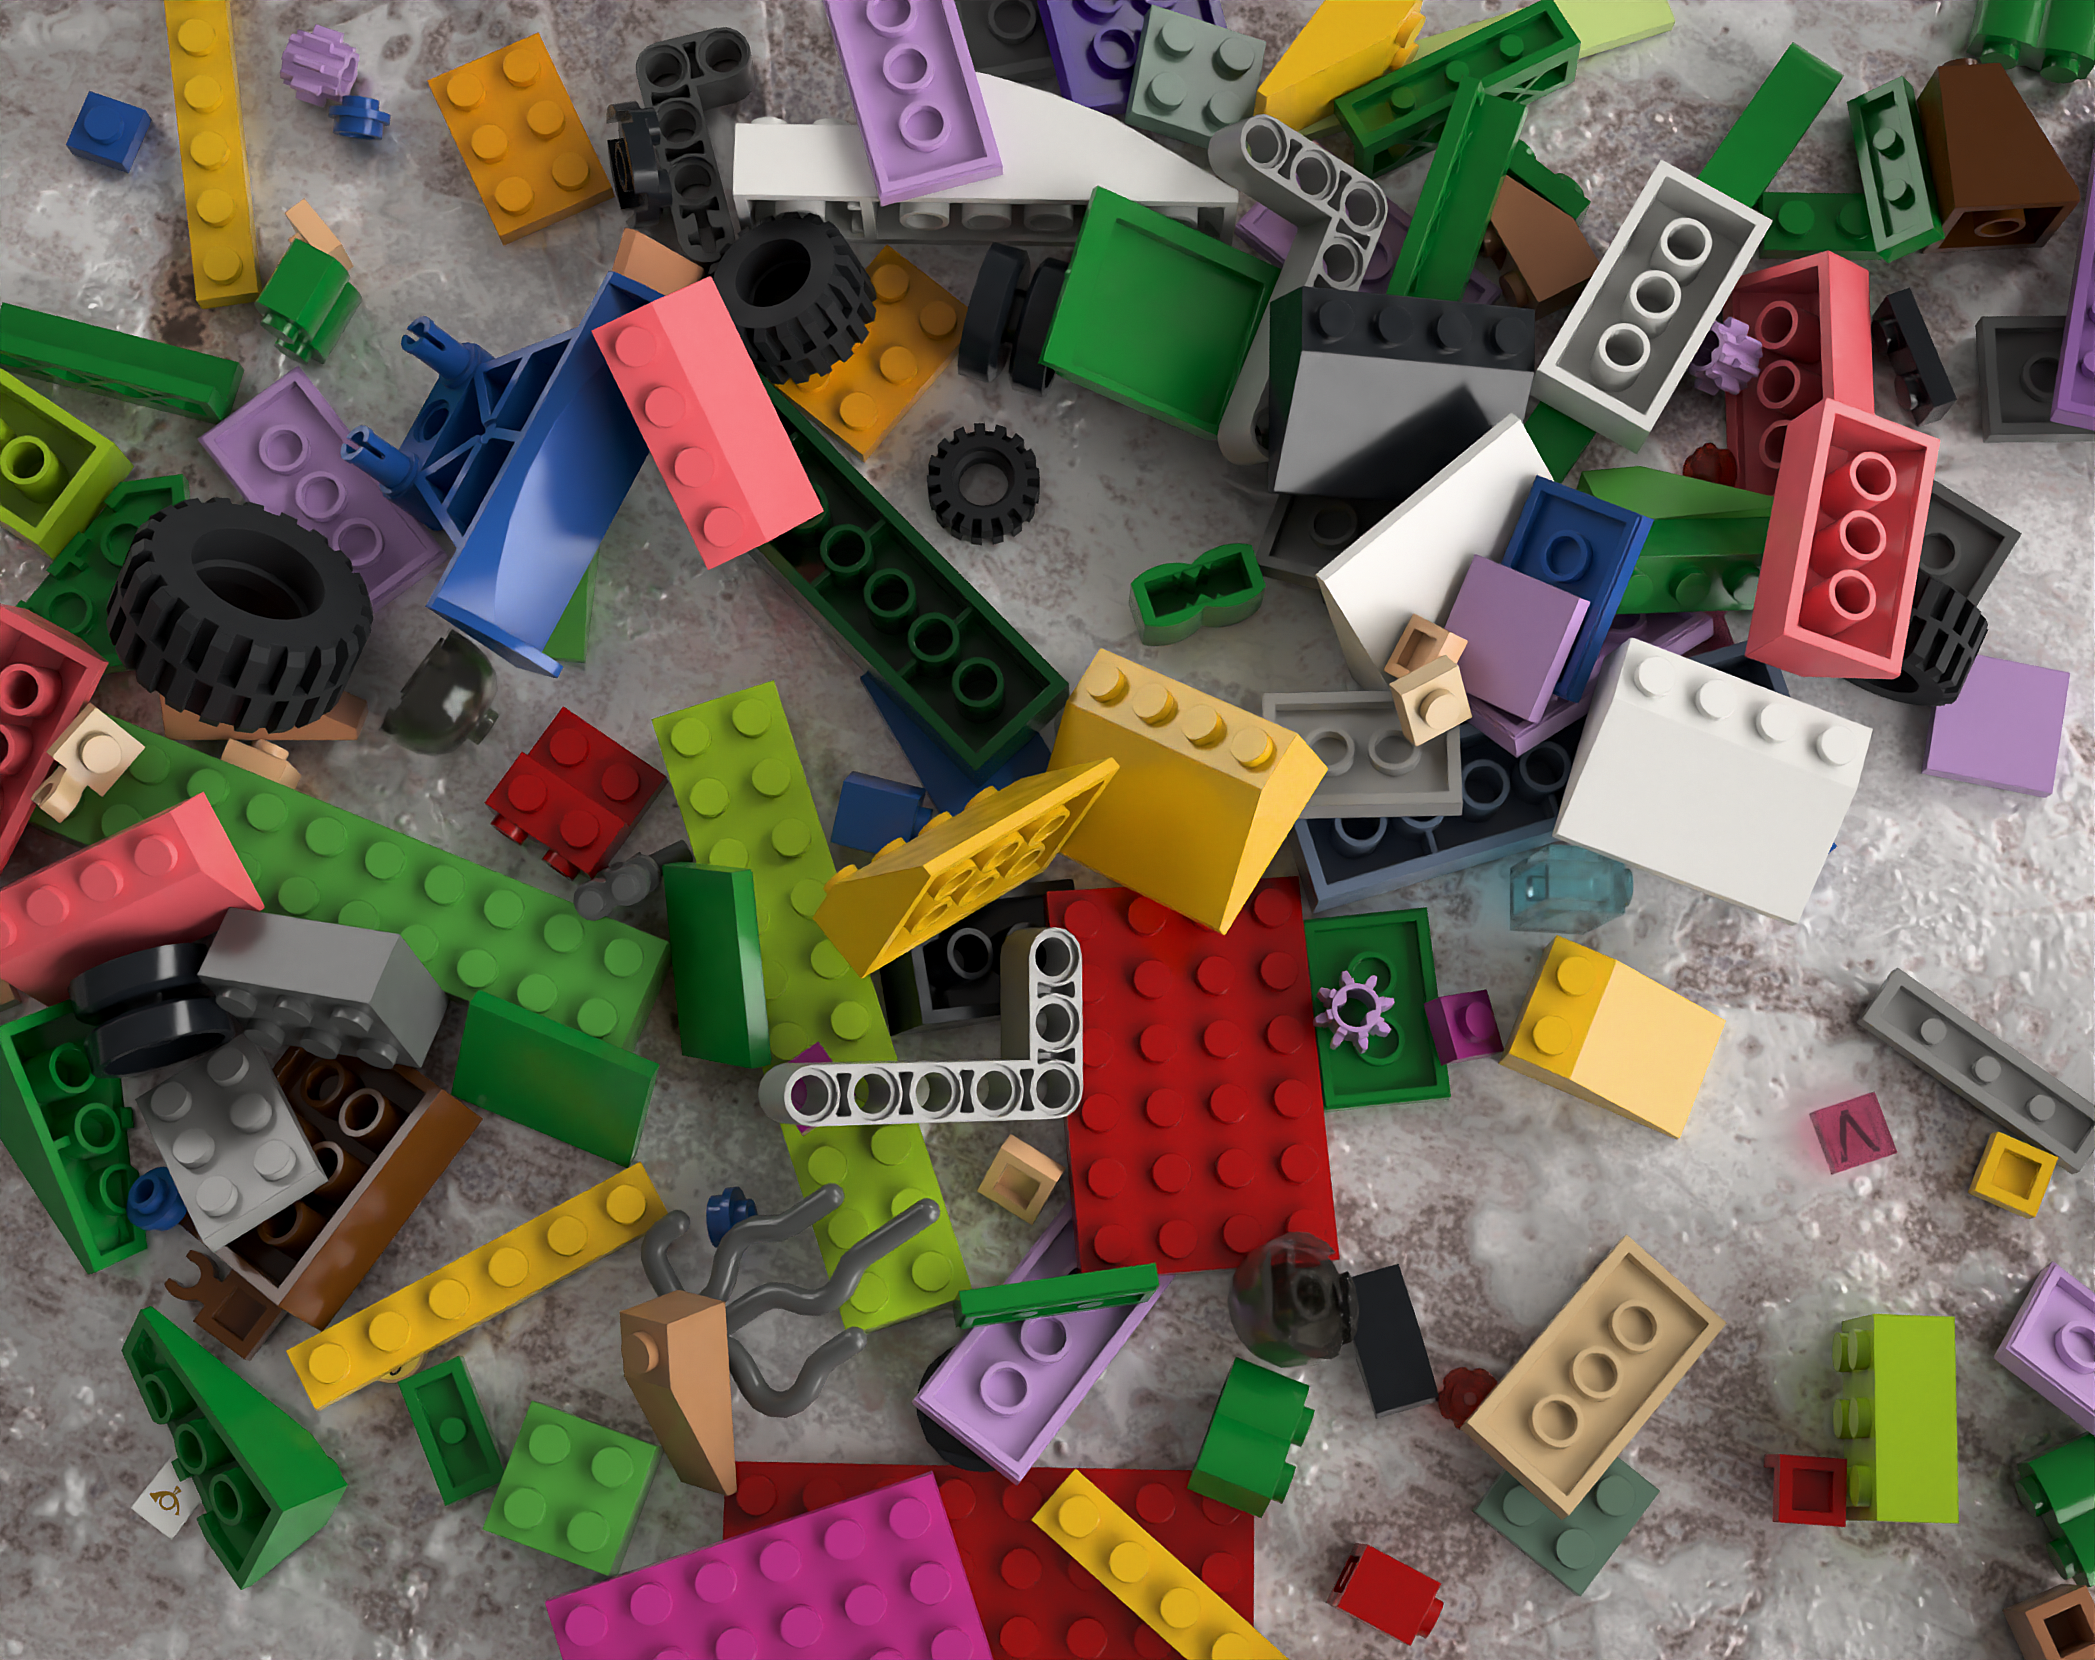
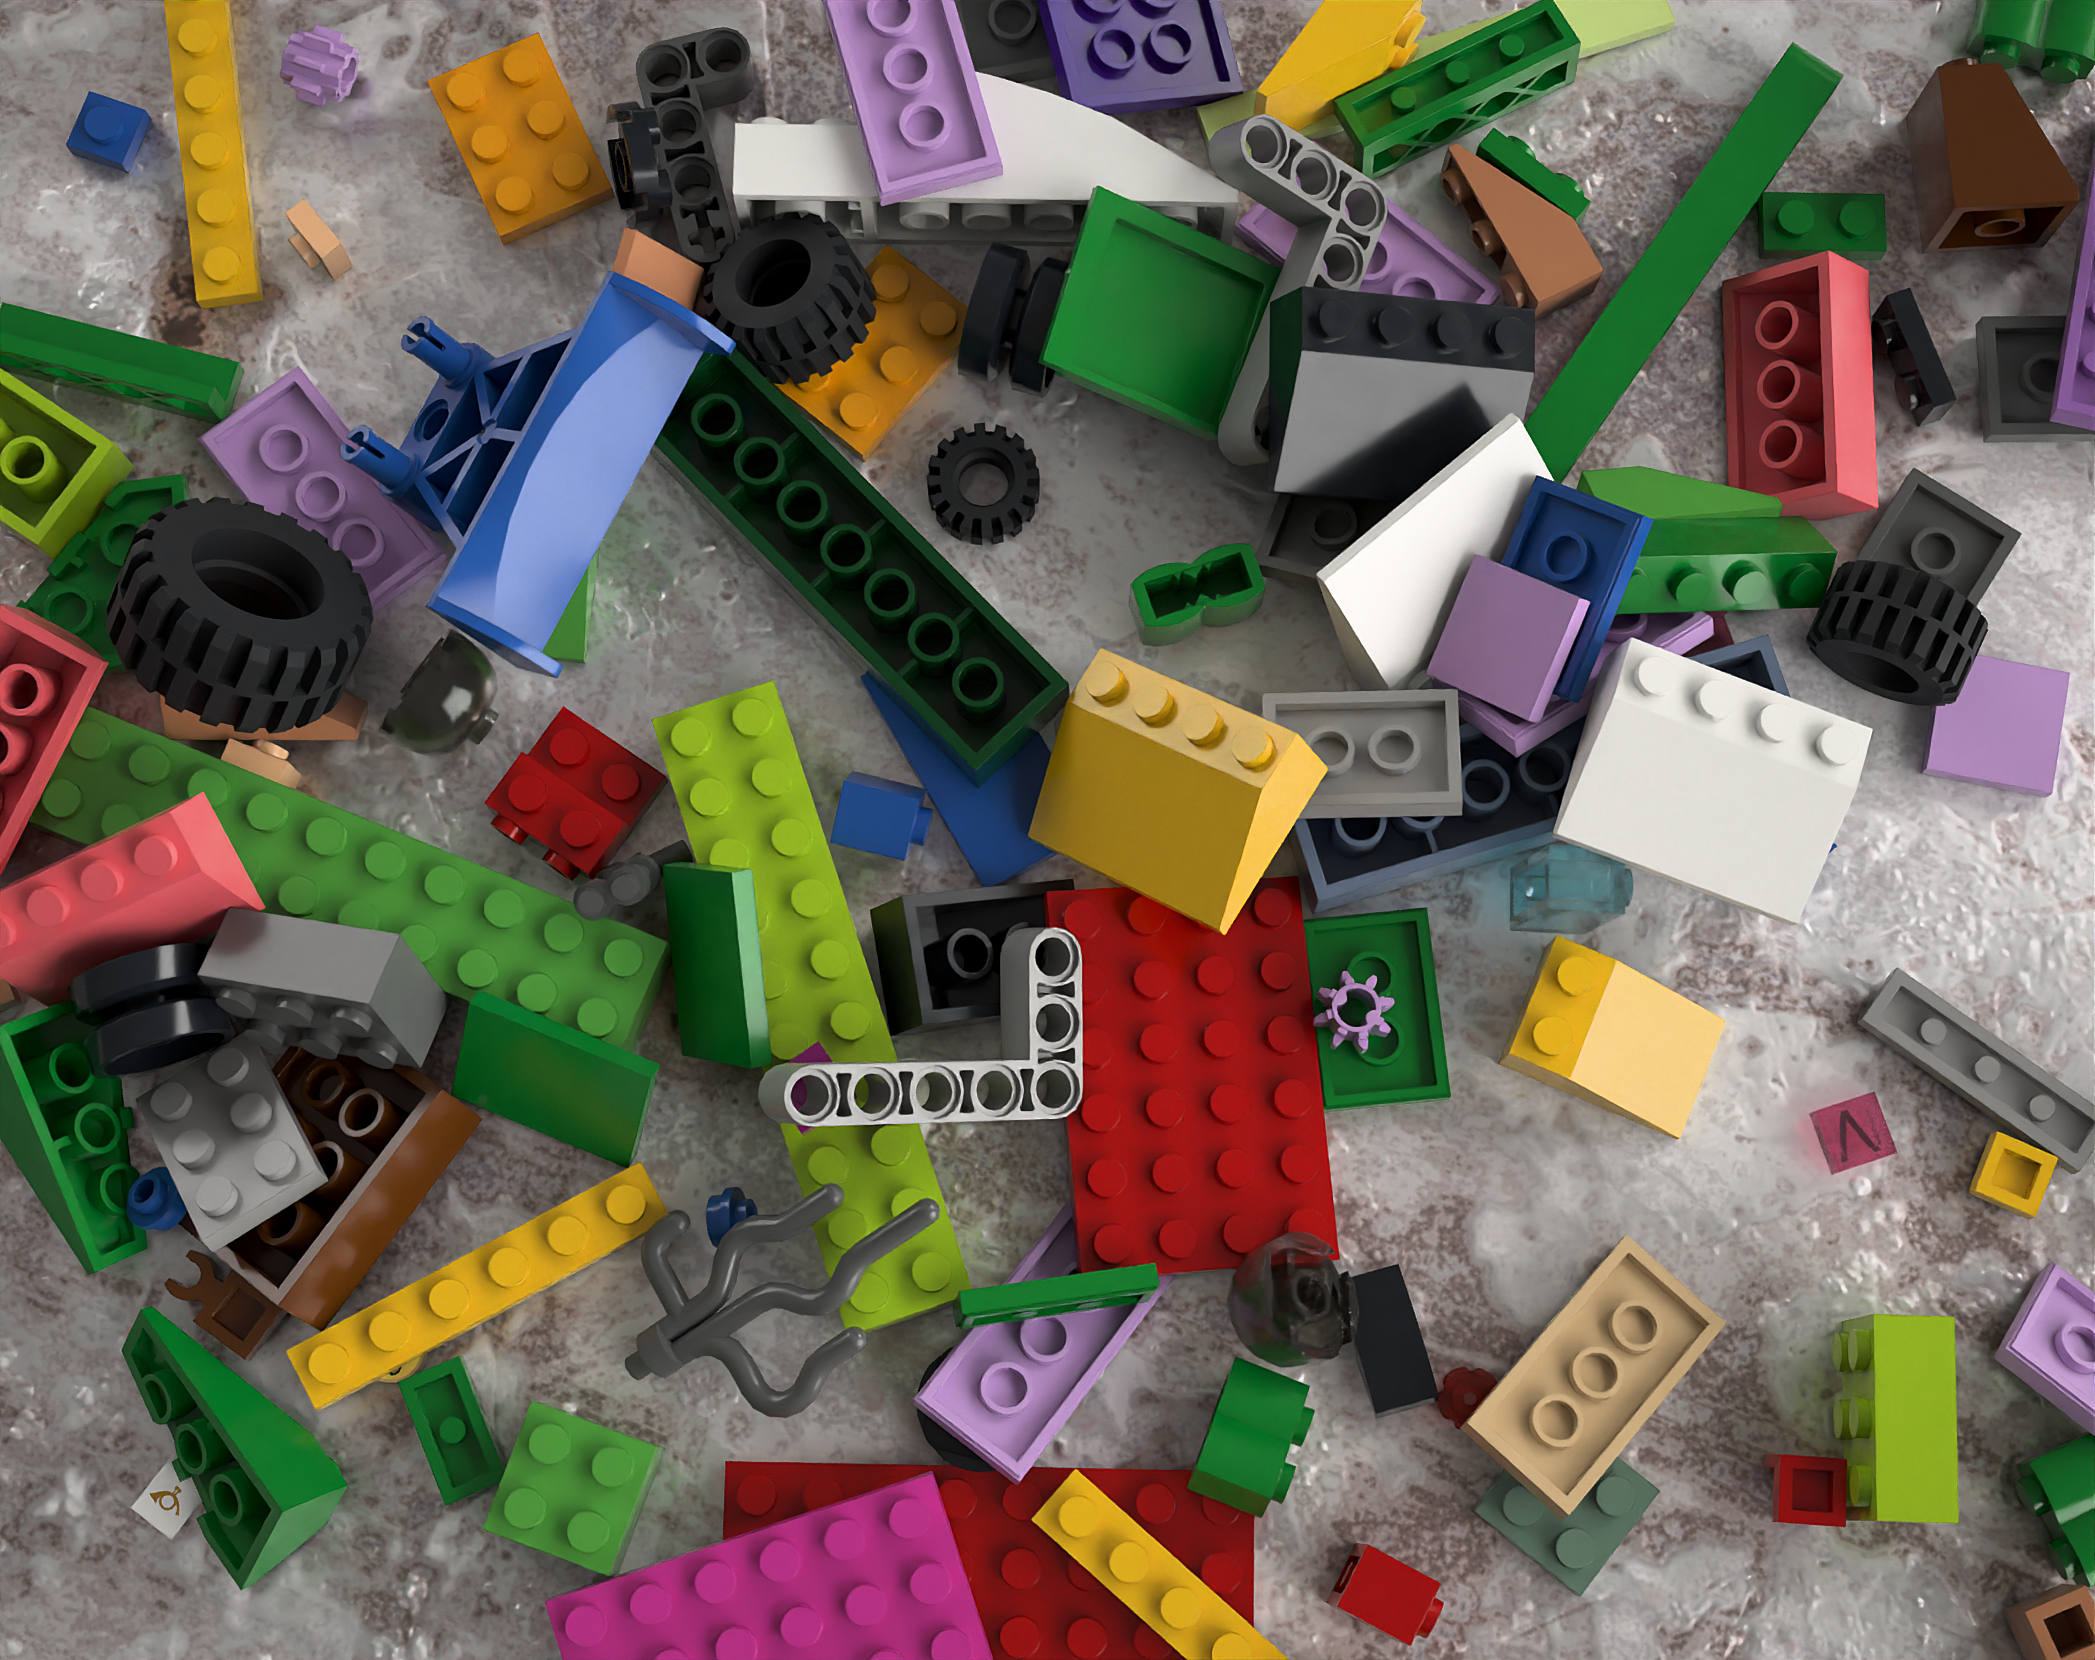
tan plate [30,702,145,823] -> none
green brick [255,238,362,365] -> none
blue plate [328,95,391,140] -> none
coral slope [591,276,824,570] -> none
medium nougat slope [619,1290,737,1496] -> none
yellow slope [812,757,1120,979] -> none
light nougat plate [977,1134,1066,1225] -> none
sand green plate [1124,5,1266,150] -> none
light nougat plate [1383,613,1468,679] -> none
green fence [1386,74,1528,302] -> none
tan plate [1389,654,1472,747] -> none
magenta plate [1424,989,1504,1066] -> none
white brick [1530,160,1773,454] -> none
clear red plate [1683,442,1737,488] -> none
lavender gear [1686,316,1763,396] -> none
coral slope [1745,397,1940,679] -> none
green plate [1847,76,1945,263] -> none

